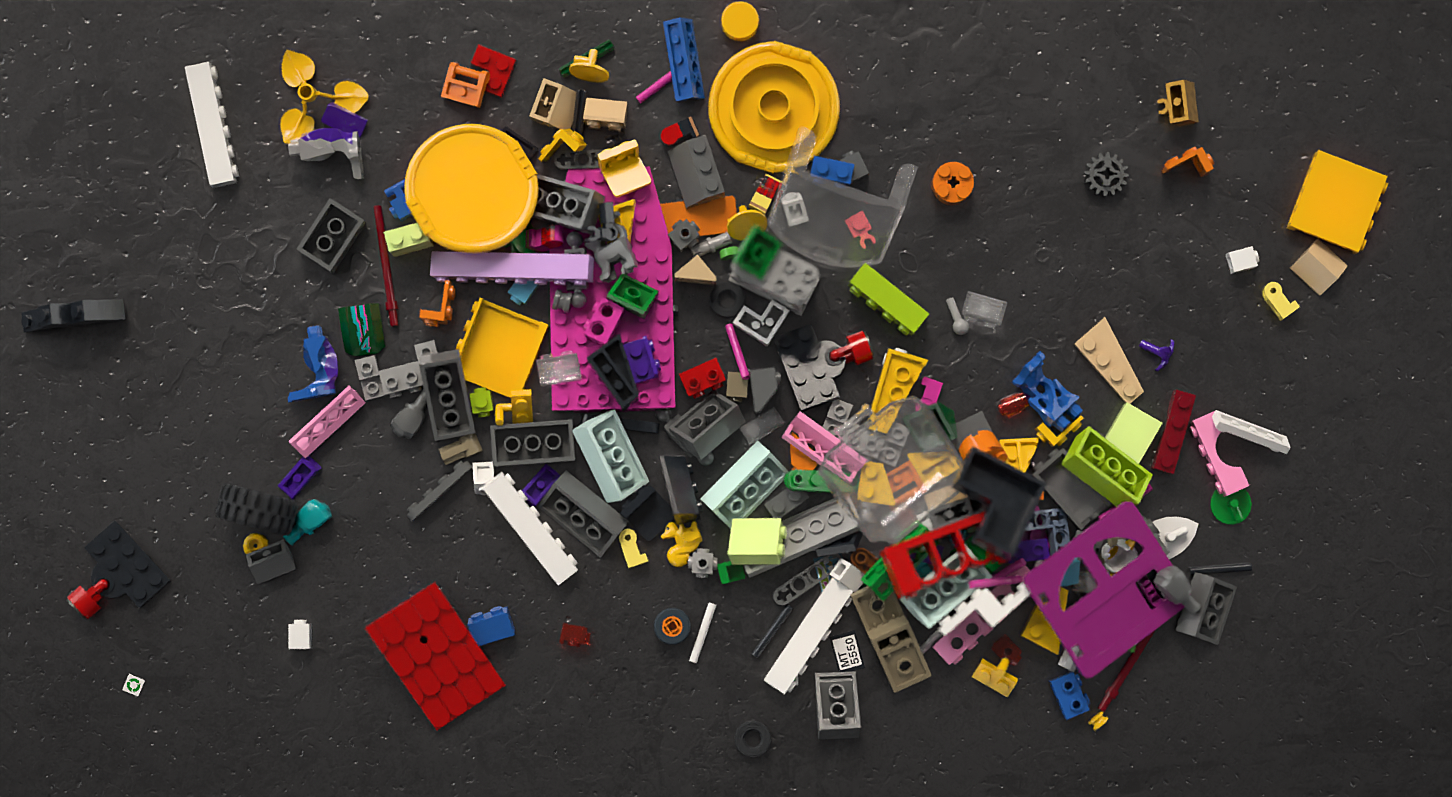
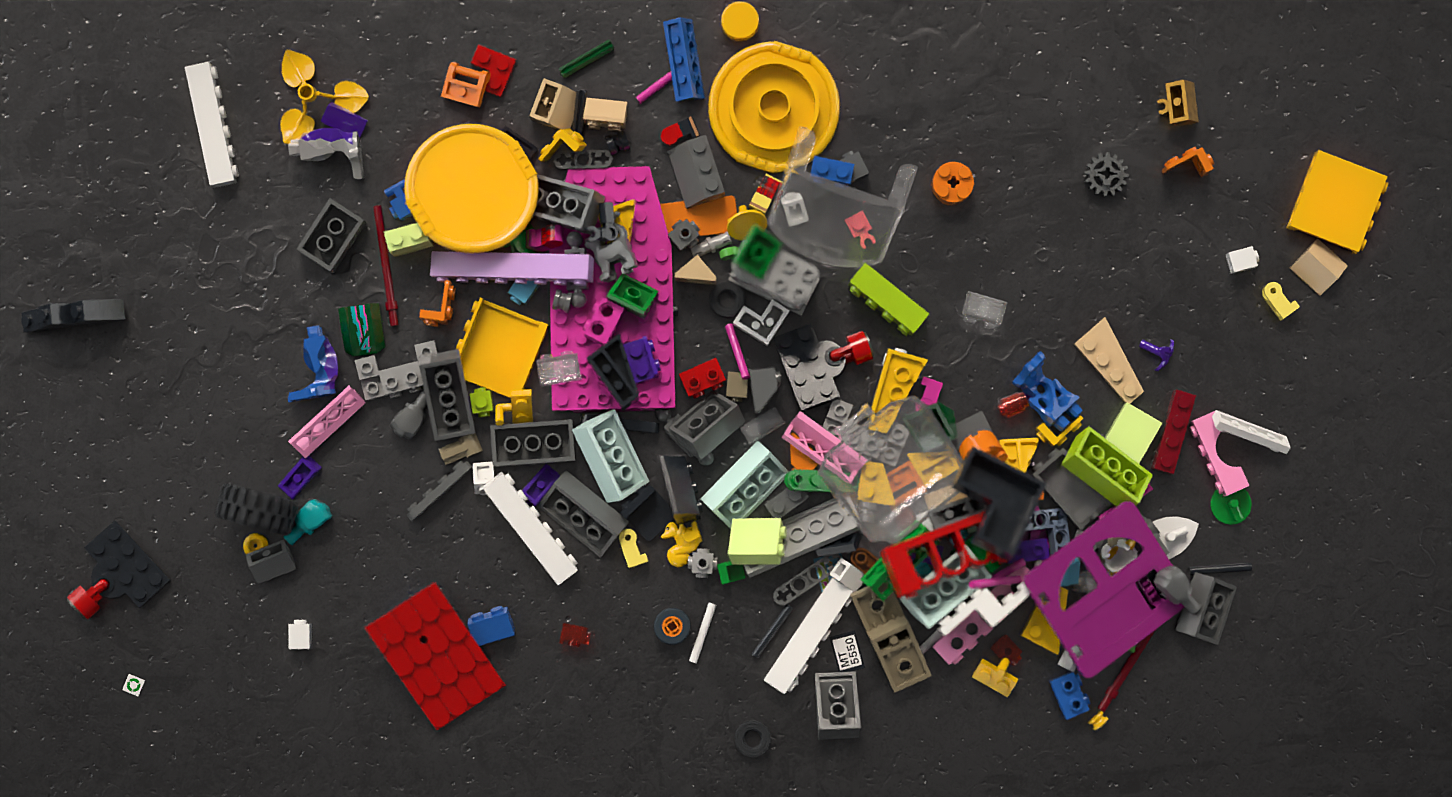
yellow shield [569,49,609,82] -> none
yellow bracket [598,140,651,198] -> none
light grey bar [946,297,969,335] -> none

